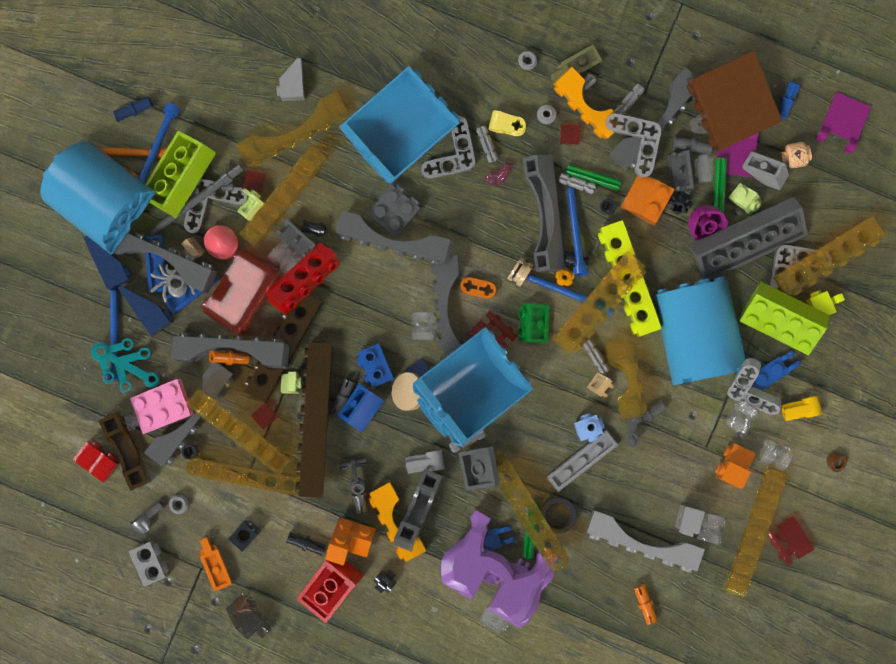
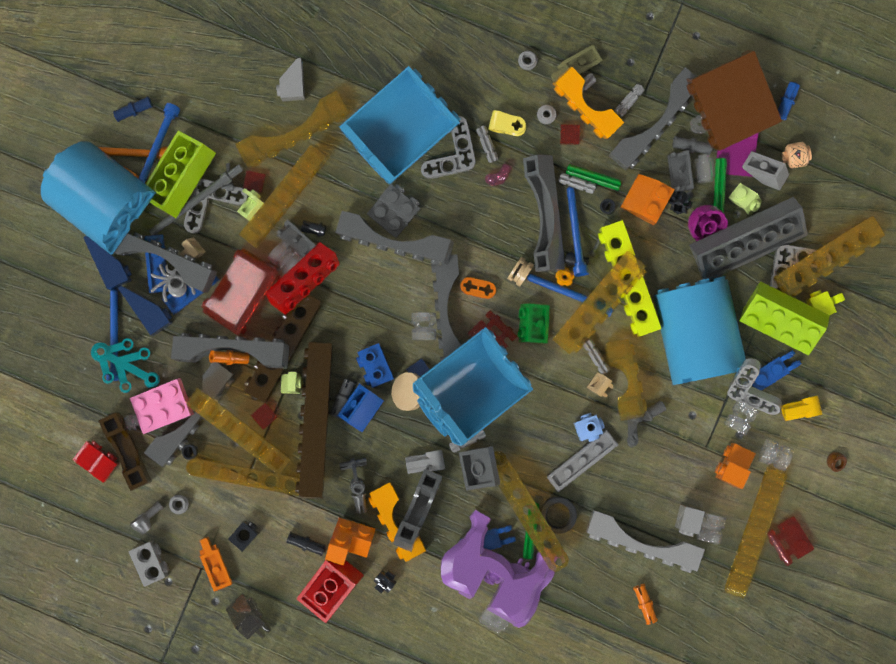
coral hair [204,225,241,260] -> none
light grey beam [605,114,661,178] -> none
magenta flag [816,92,871,154] -> none

